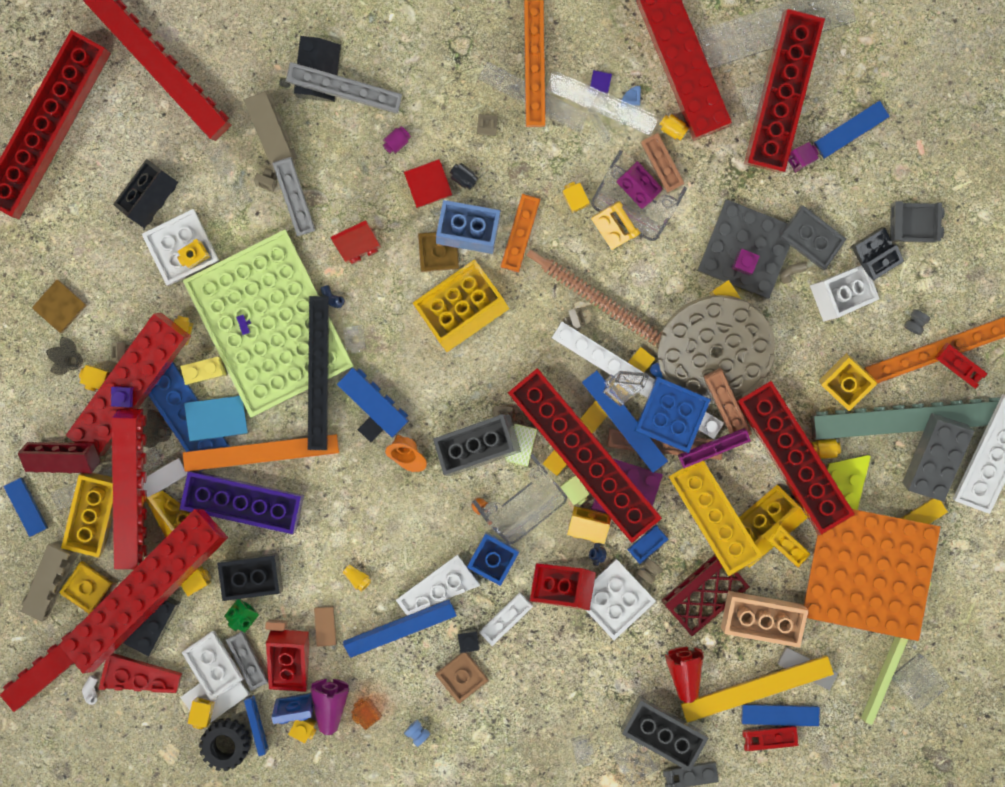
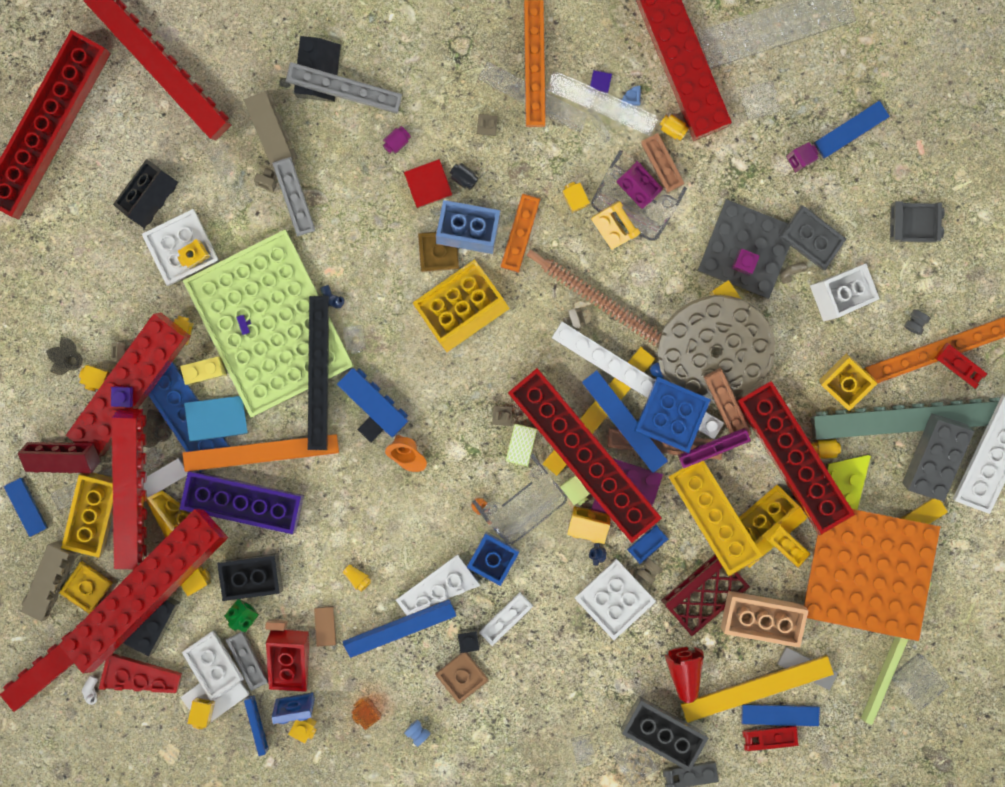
pearl gold tile [32,279,87,333] -> none
black tyre [199,718,251,771] -> none
magenta cone [311,679,349,735] -> none
red slope [330,220,381,265] -> none
dark grey brick [433,414,521,476] -> none
red slope [530,563,596,611] -> none
clear slope [603,371,649,406] -> none
red brick [744,9,825,173] -> none
black slope [851,227,904,280] -> none

